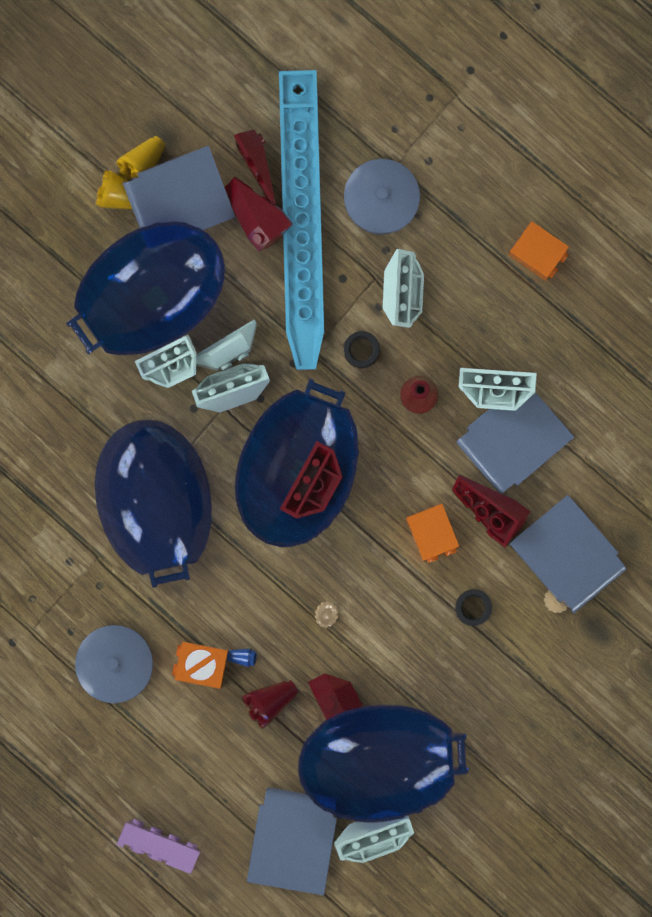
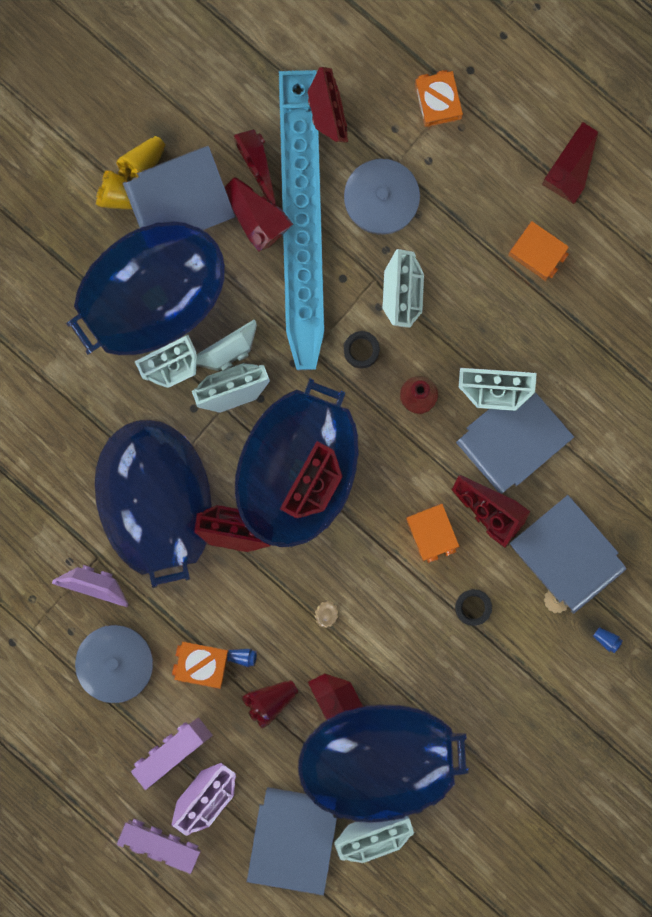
none -> lavender wedge [52,565,128,607]
none -> lavender wedge [131,717,213,790]
none -> lavender wedge [172,763,236,836]
none -> dark red wedge [195,505,273,552]
none -> dark red wedge [307,67,348,143]
none -> orange brick [415,70,463,127]
none -> dark red wedge [542,122,598,204]
none -> blue cone [593,627,623,653]

